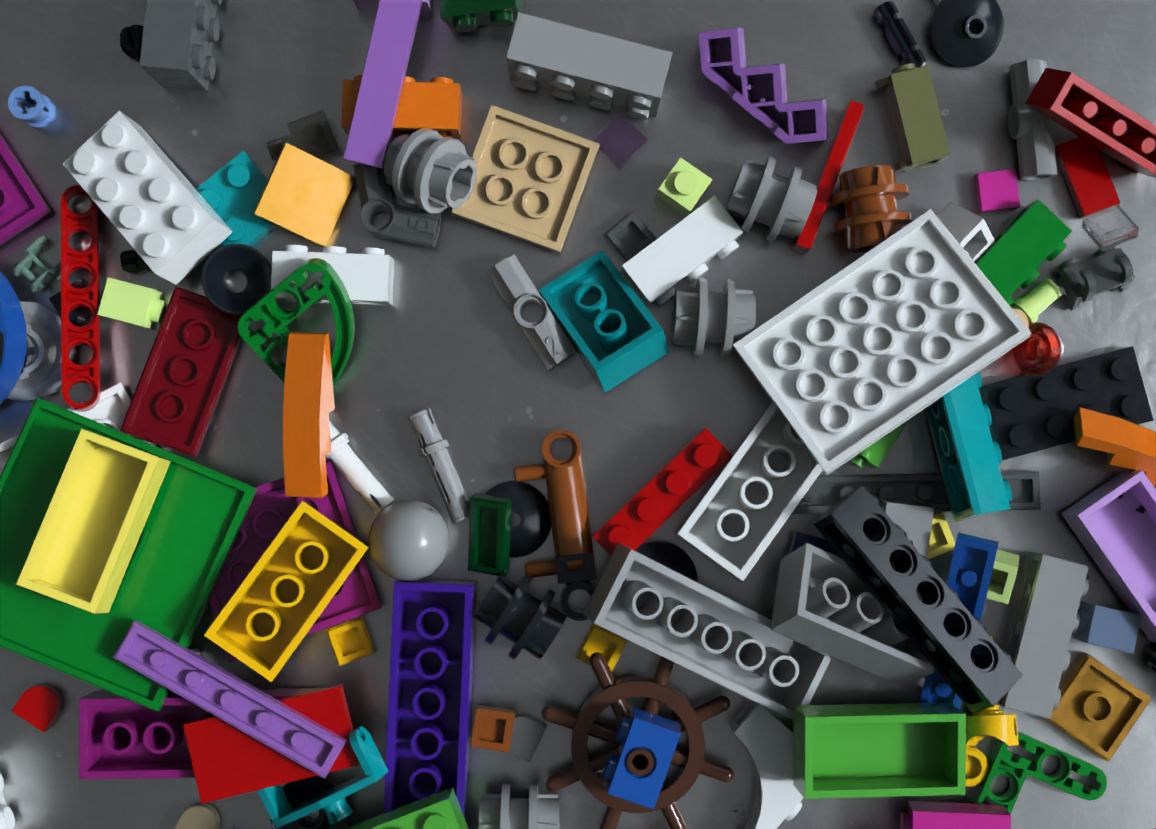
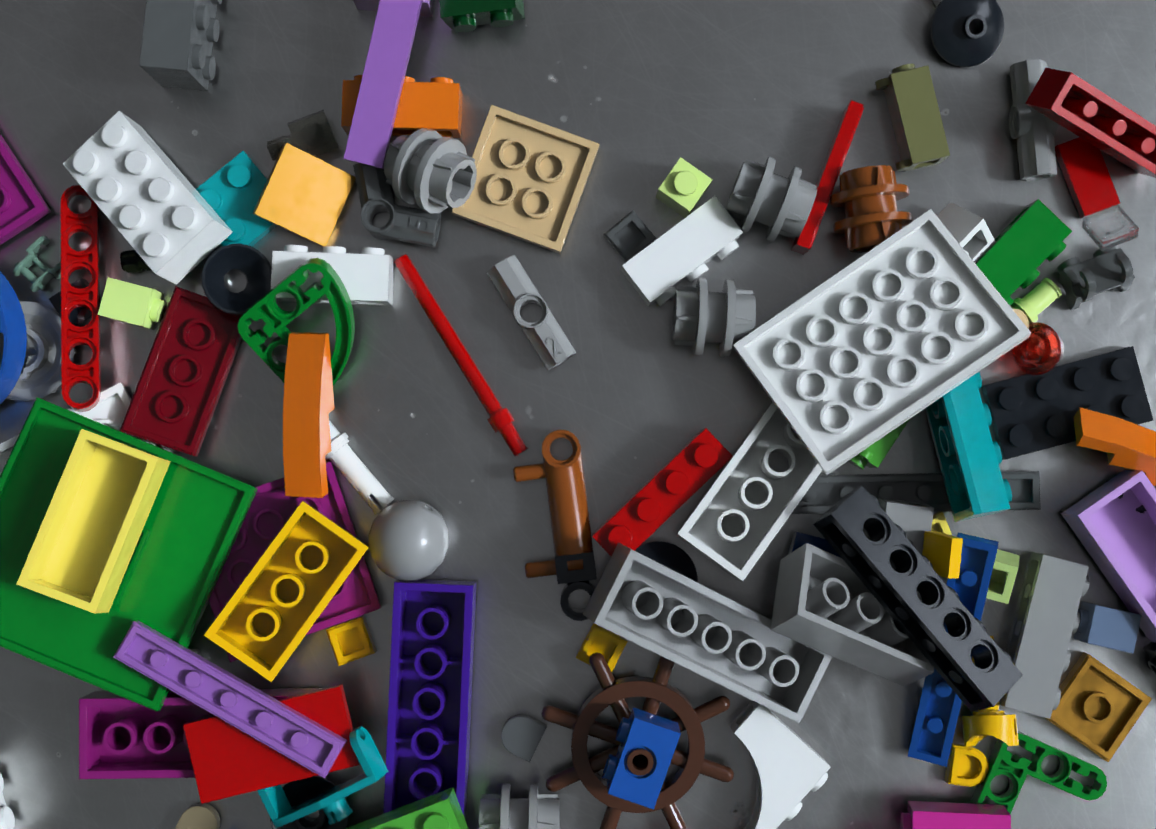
medium blue bush [8,85,57,129] -> none
red tile [12,684,63,733] -> none
black piece [120,25,144,59] -> none
light grey pin [407,408,470,524] -> none
dark green tile [468,493,511,576] -> none
dark orange tile [470,705,516,752] -> none
black piece [473,574,567,660] -> none
black dish [485,481,551,558] -> none
light grey brick [506,12,673,120] -> none
teal slope [539,250,670,393] -> none
clear purple tile [594,113,648,169] -> none
medium lavender brick [698,28,829,144] -> none
bright green piece [793,702,966,799] -> none
black axle [874,0,926,68] -> none
dark pink tile [974,169,1020,214] -> none
none -> red bar [394,254,528,457]
none -> yellow tile [922,531,963,579]

